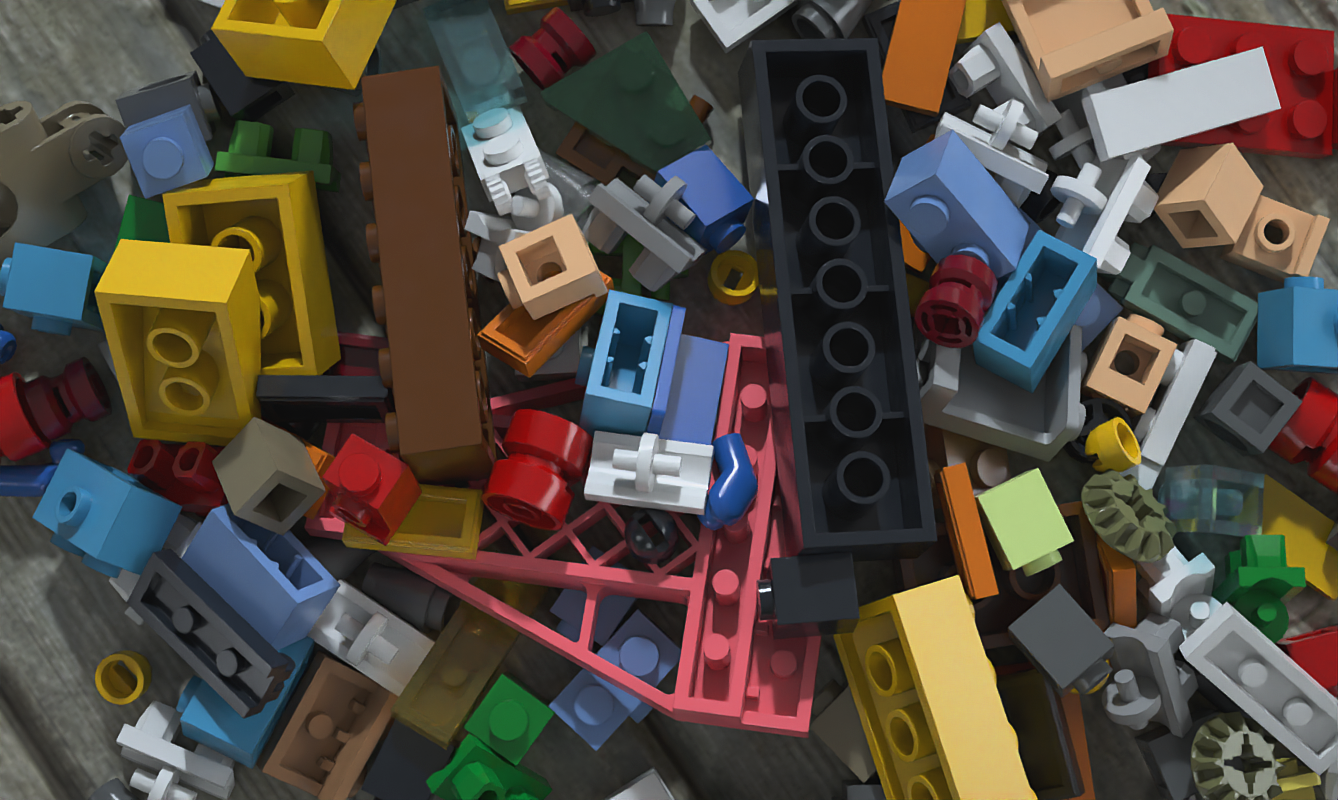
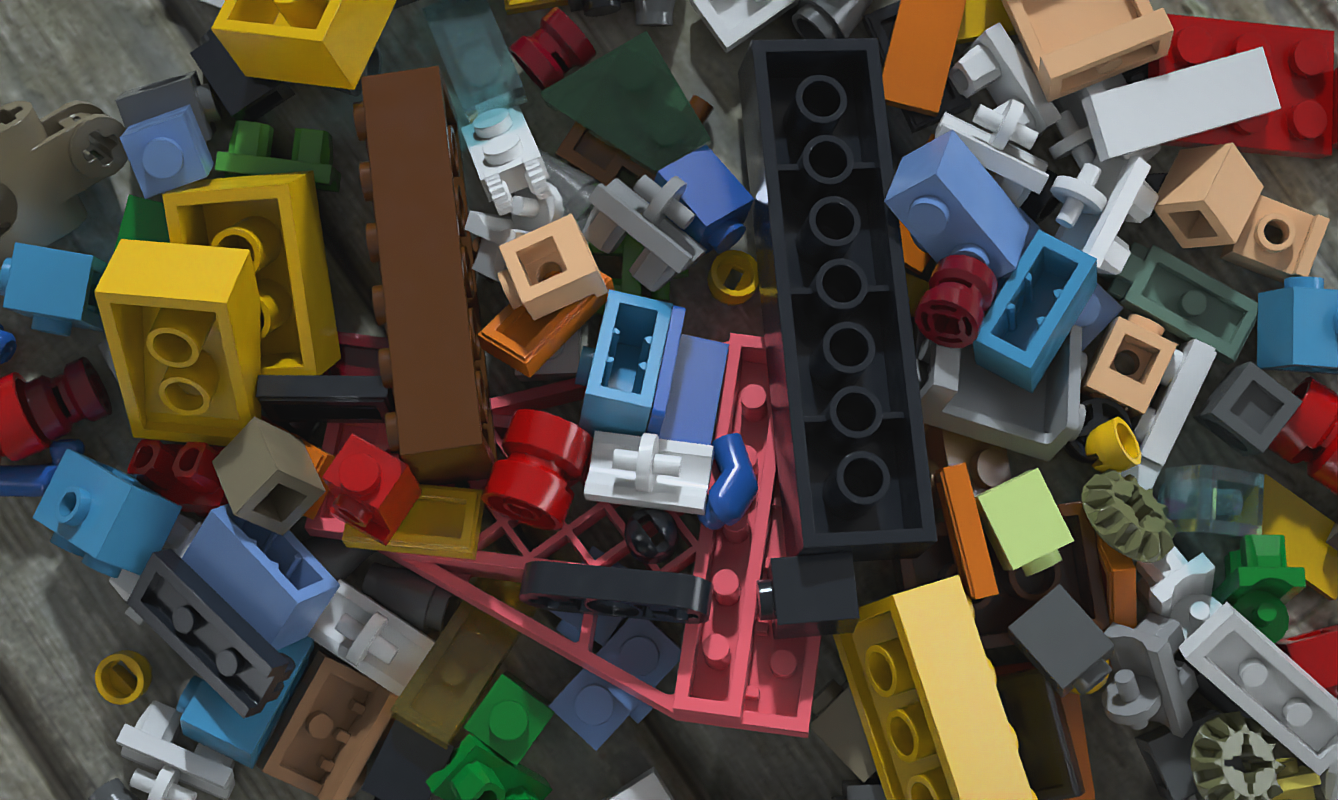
none -> black beam [519,561,714,624]

